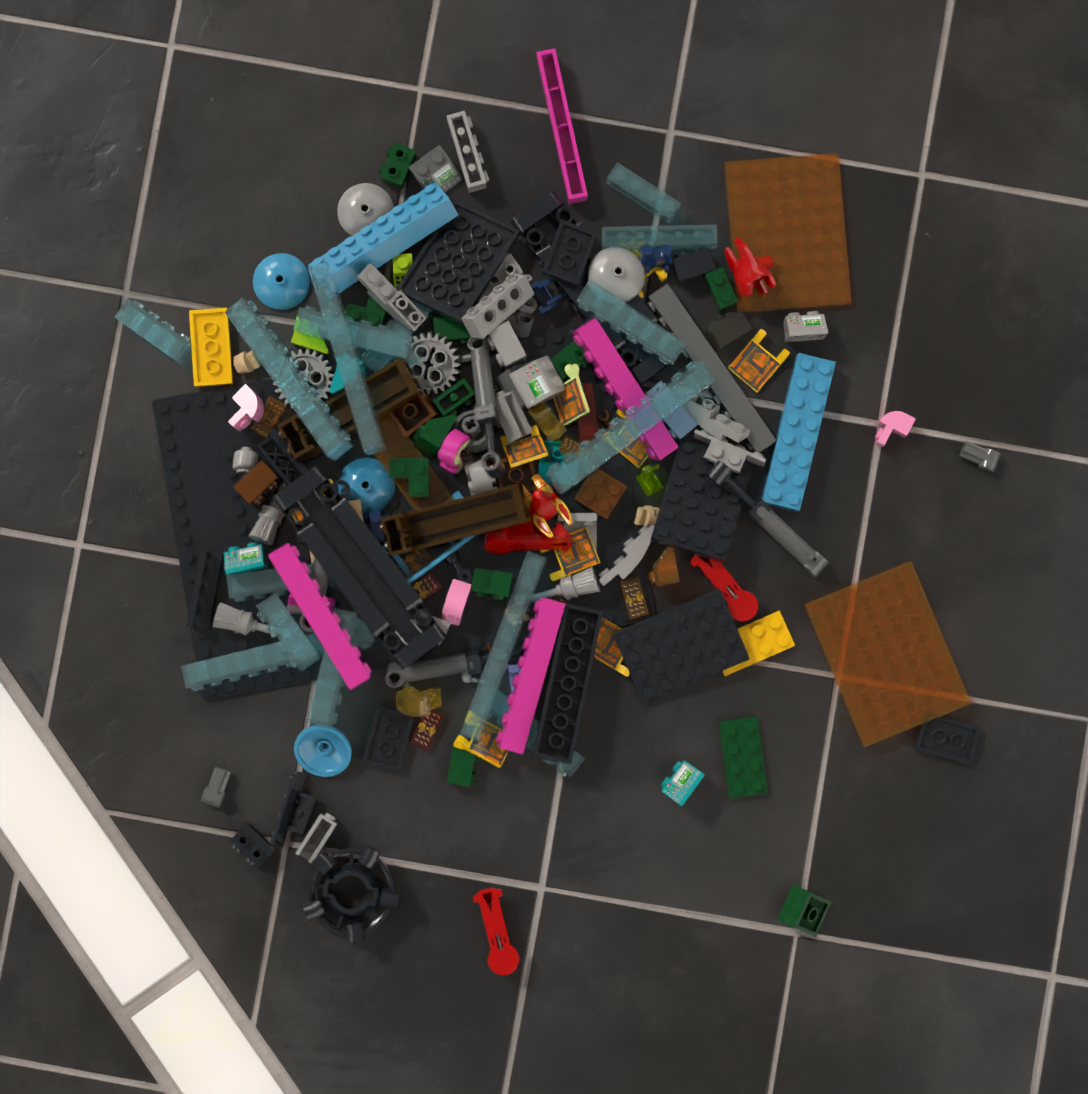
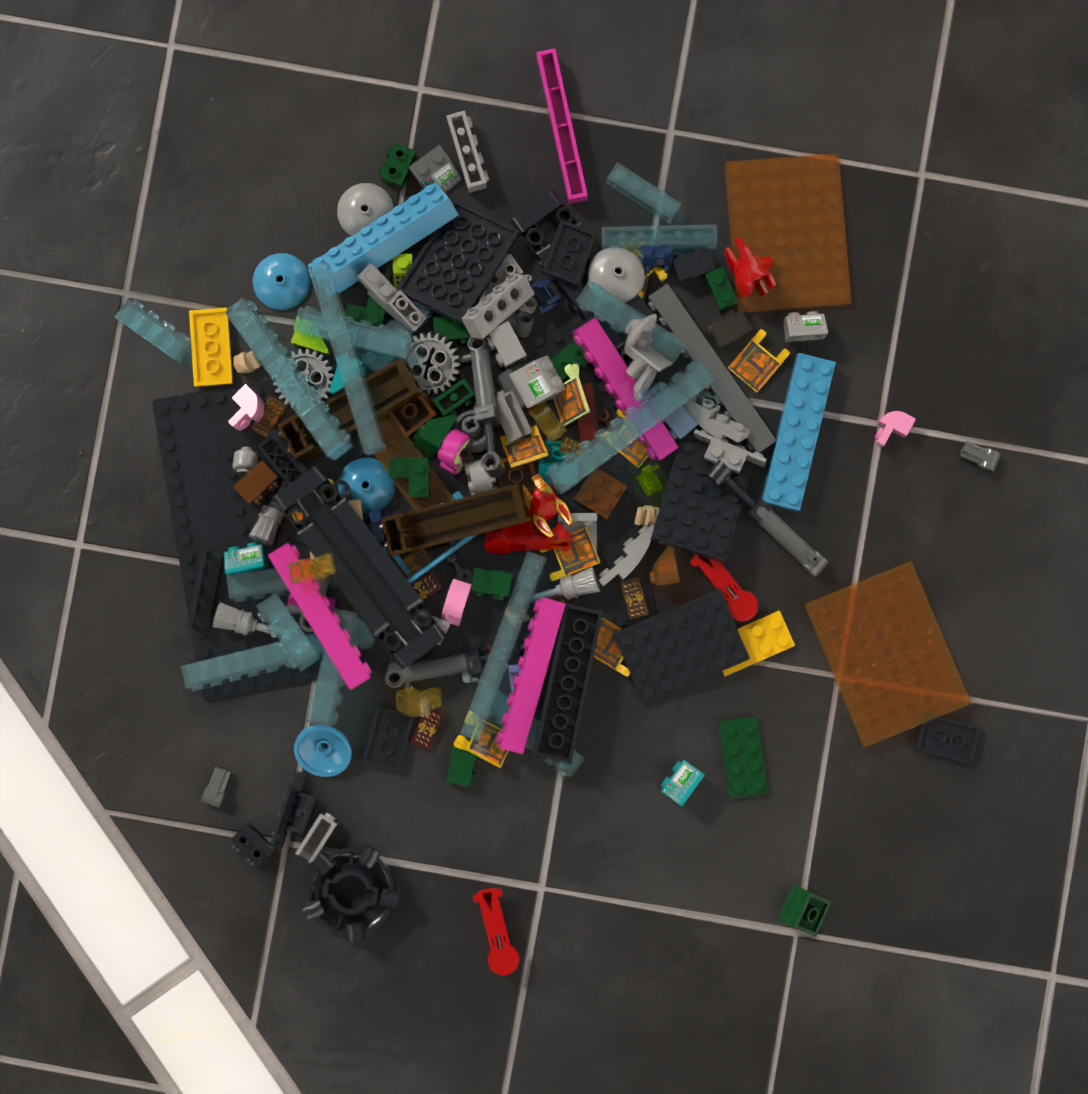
none -> clear yellow brick [288,554,335,584]
none -> light grey piece [624,314,672,401]

